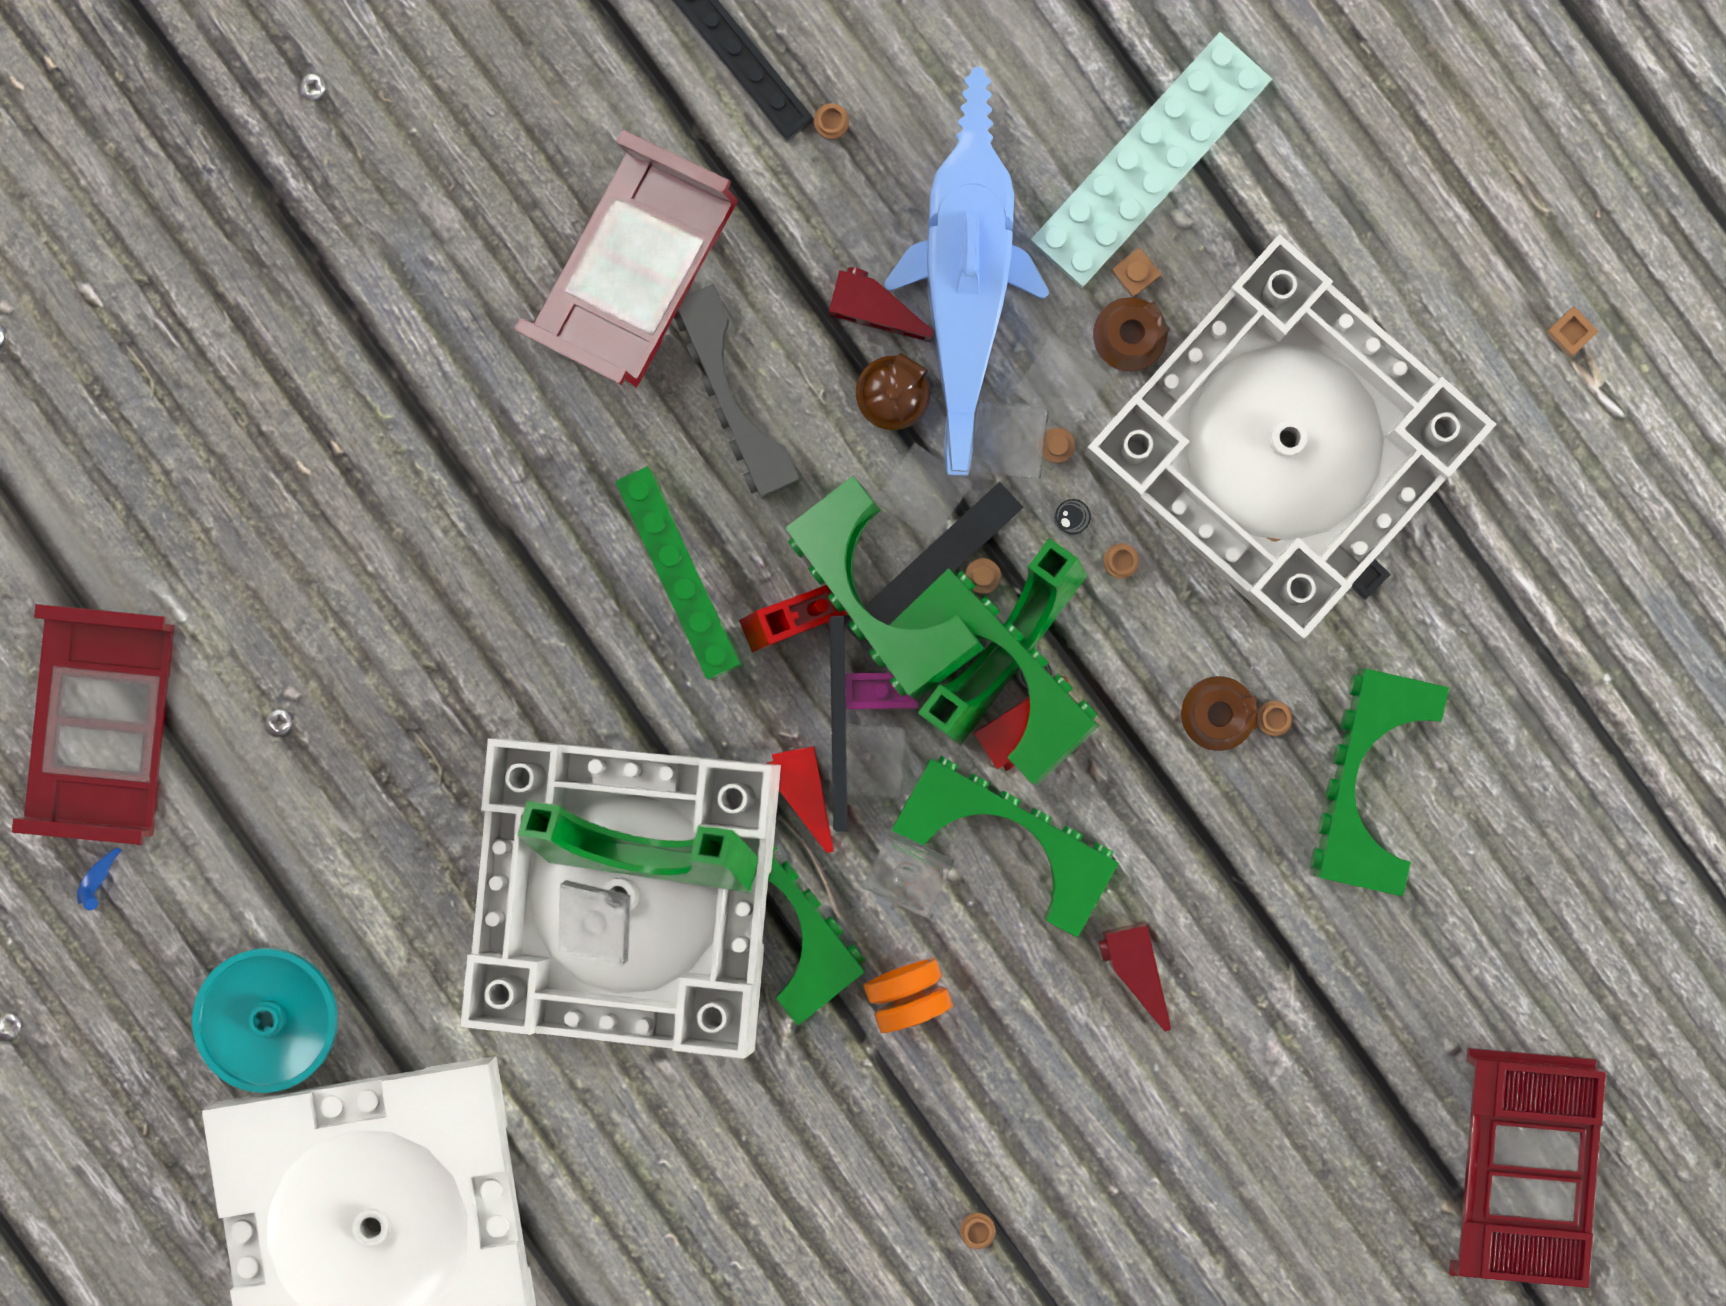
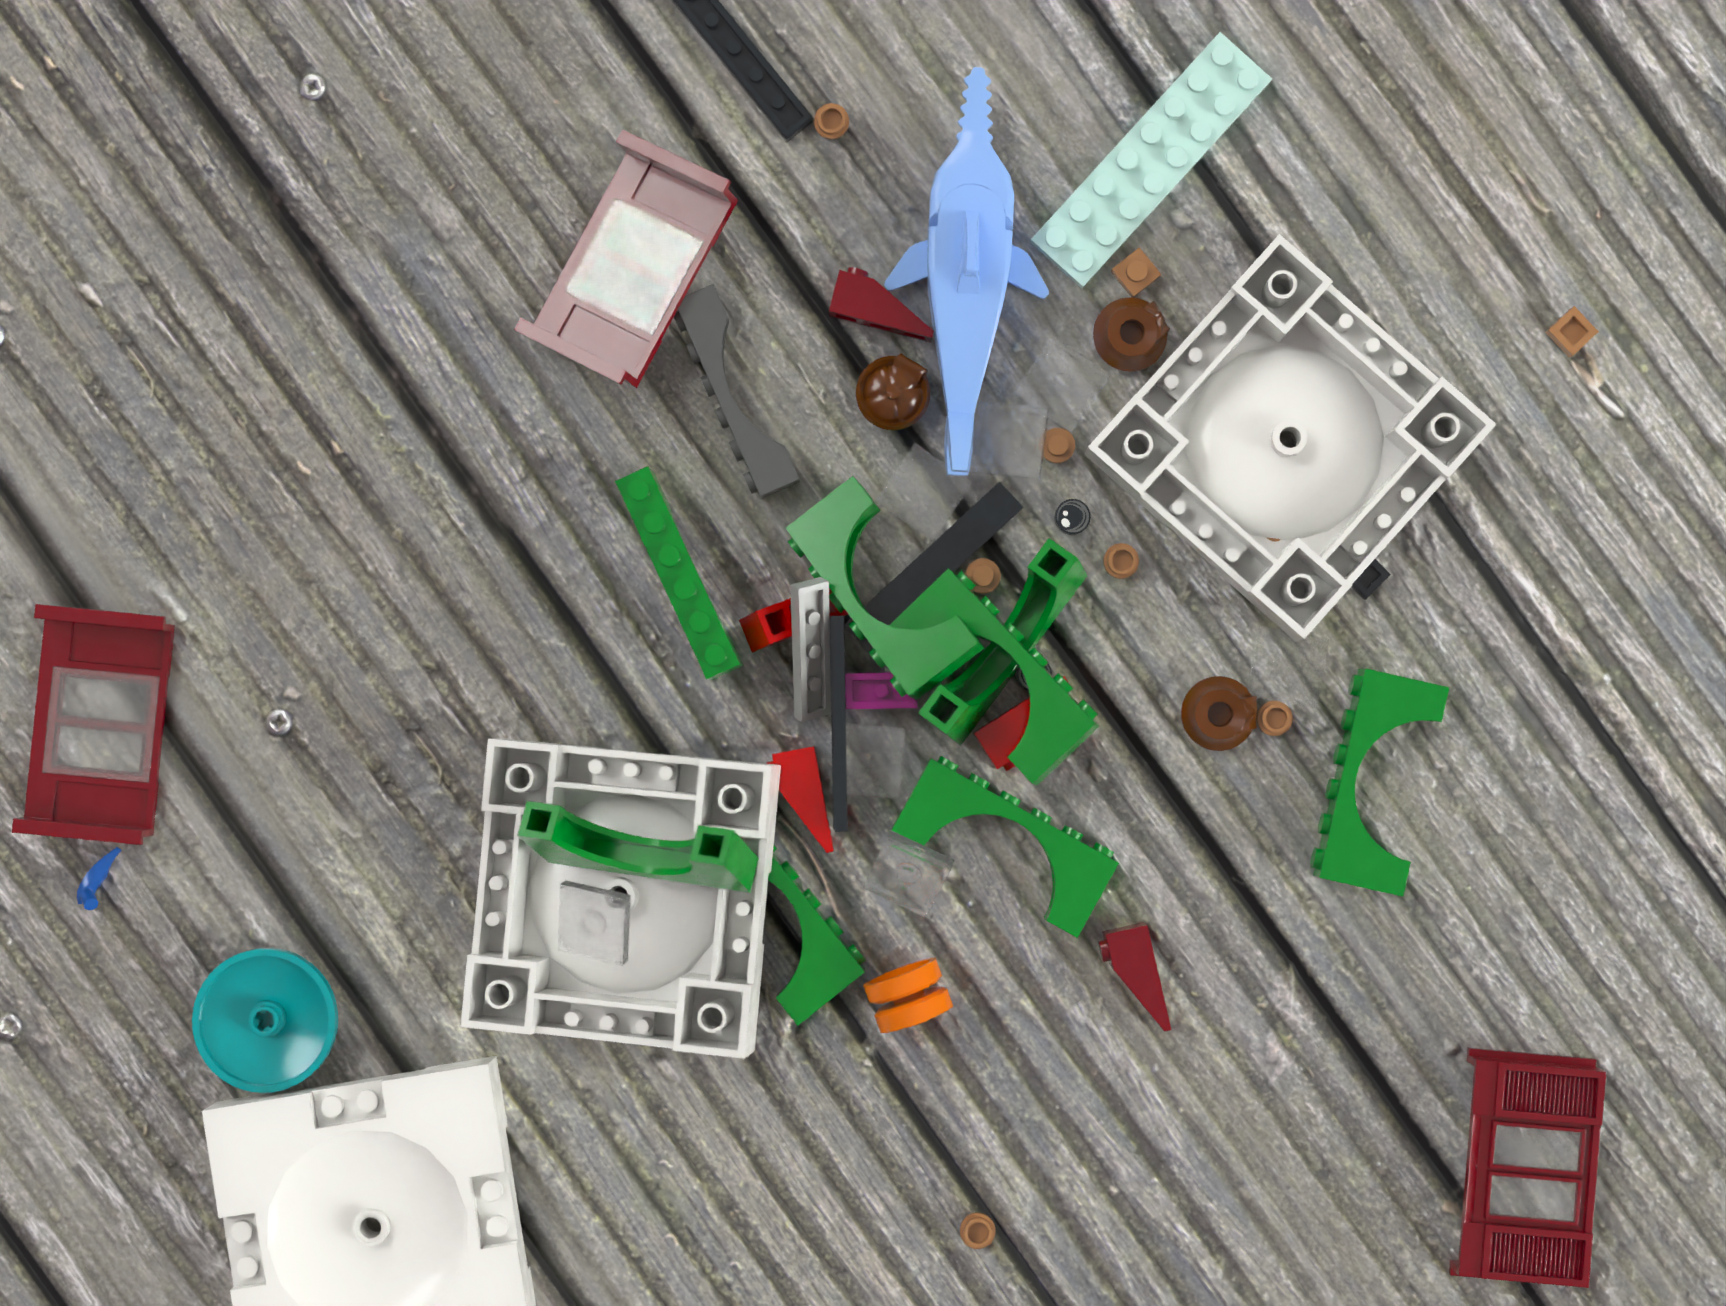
none -> light grey plate [791,577,831,722]

